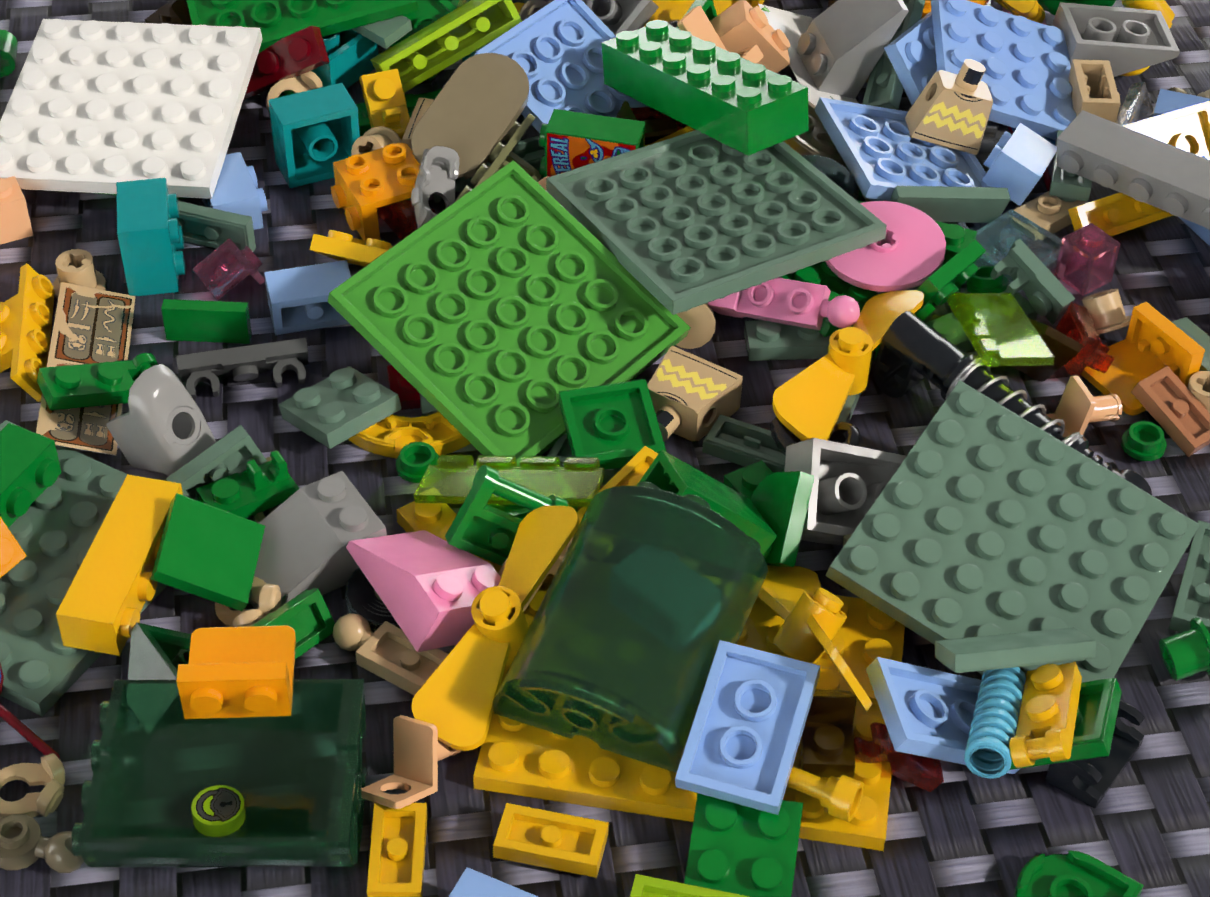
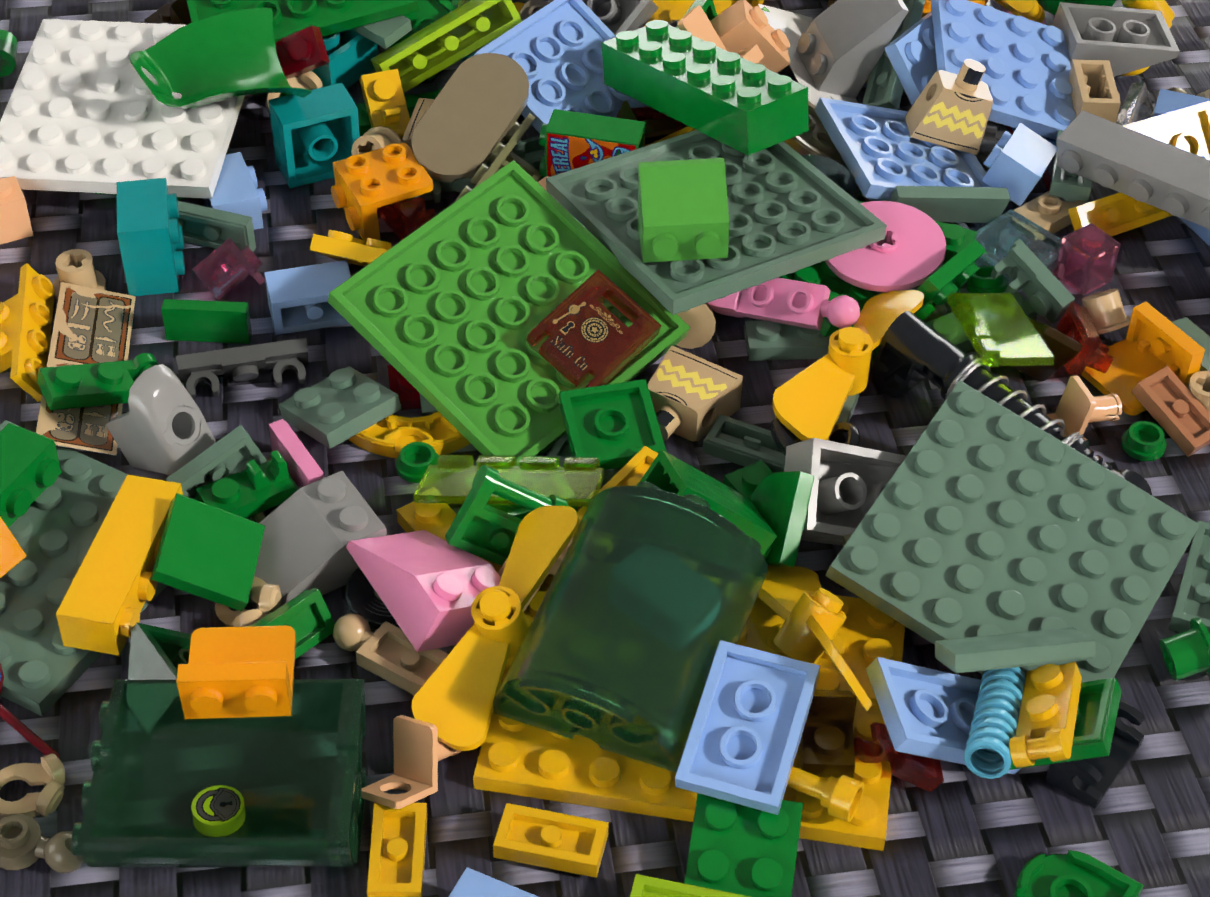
light grey piece [411,146,459,228] -> none
none -> green piece [129,8,312,109]
none -> bright pink tile [268,419,324,488]
none -> clear red container [526,269,662,388]
none -> bright green slope [638,158,729,263]

